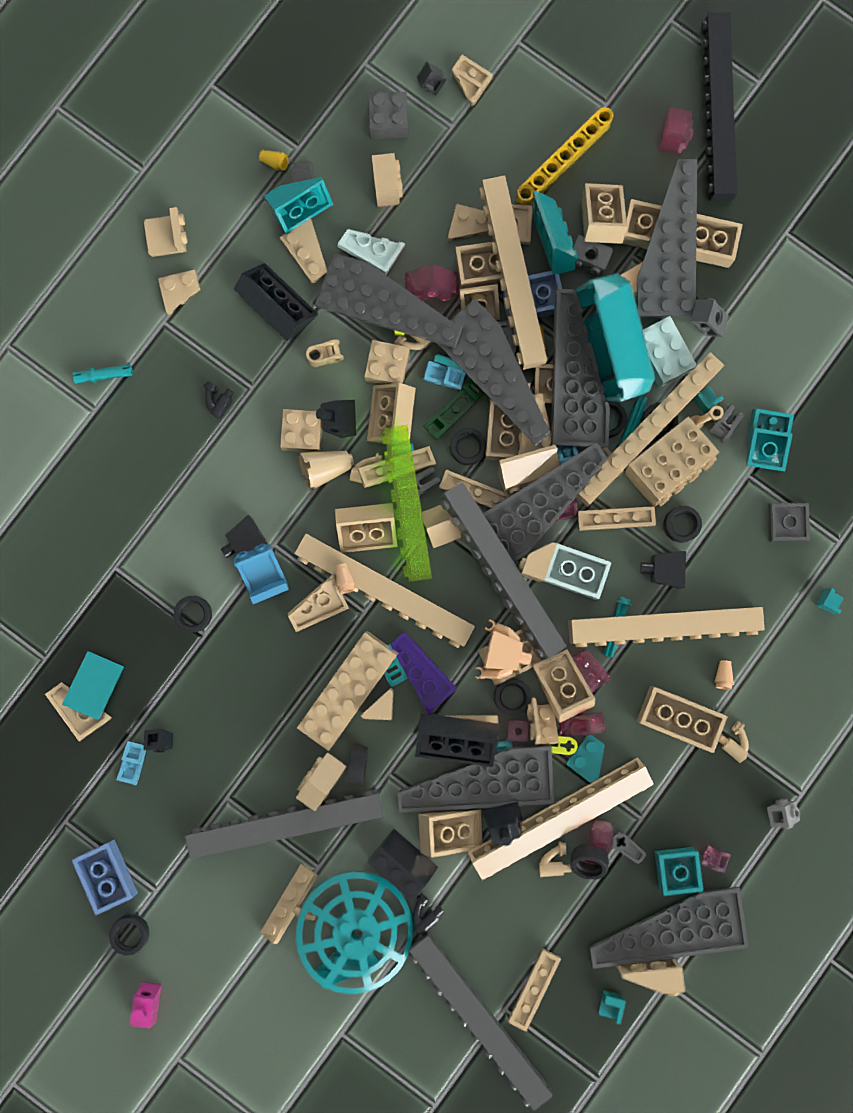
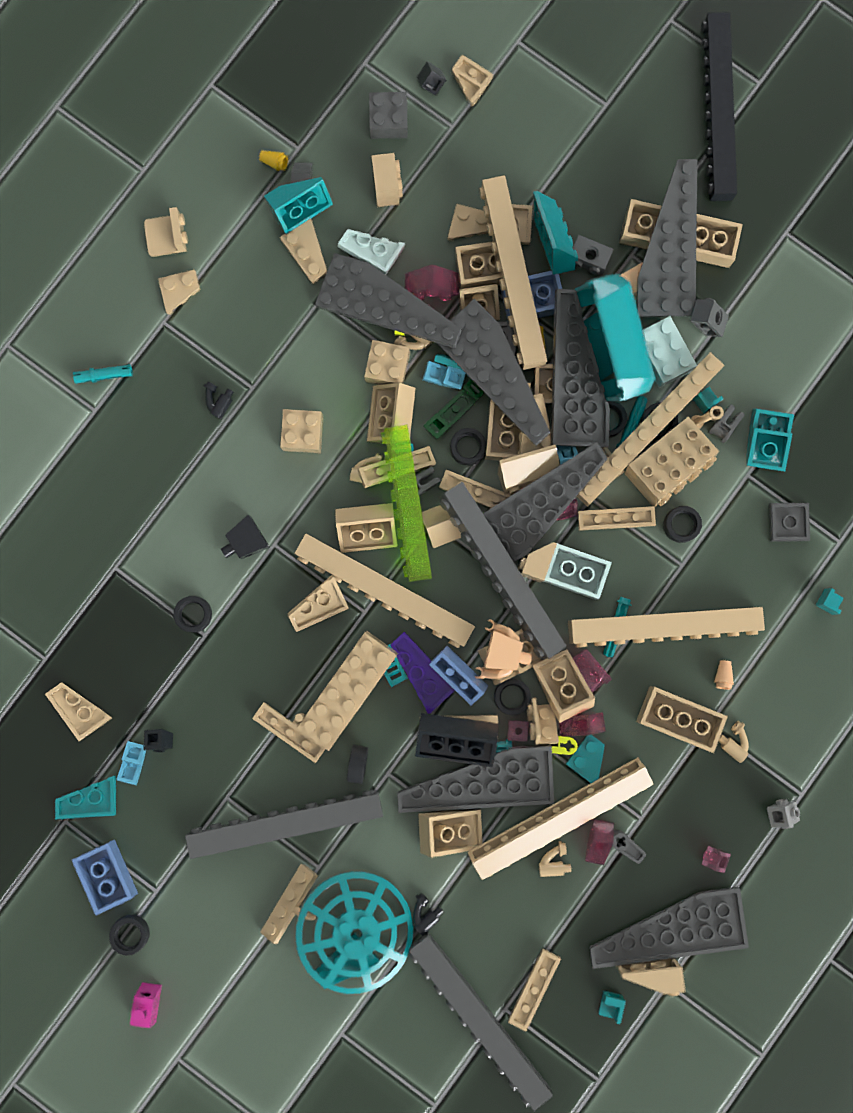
teal tile [62,651,124,720] -> none
black slope [234,263,318,341] -> none
dark azure panel [234,543,289,604] -> none
tan brick [296,753,347,811] -> none
tan cone [299,451,354,490] -> none
tan piece [306,339,344,367] -> none
black torso [316,400,356,438] -> none
light nougat cone [335,563,355,594] -> none
tan slope [361,688,394,720] -> none
black slope [368,829,438,902] -> none
black torso [482,801,523,846] -> none
yellow beam [516,107,613,205] -> none
black tyre [570,844,609,880] -> none
tan brick [581,183,627,243] -> none
black torso [640,551,686,589] -> none
teal brick [654,847,703,896] -> none
clear pink brick [658,107,694,155] -> none
none -> teal wing [55,776,116,819]
none -> tan plate [252,702,325,763]
none -> medium blue brick [429,646,488,705]

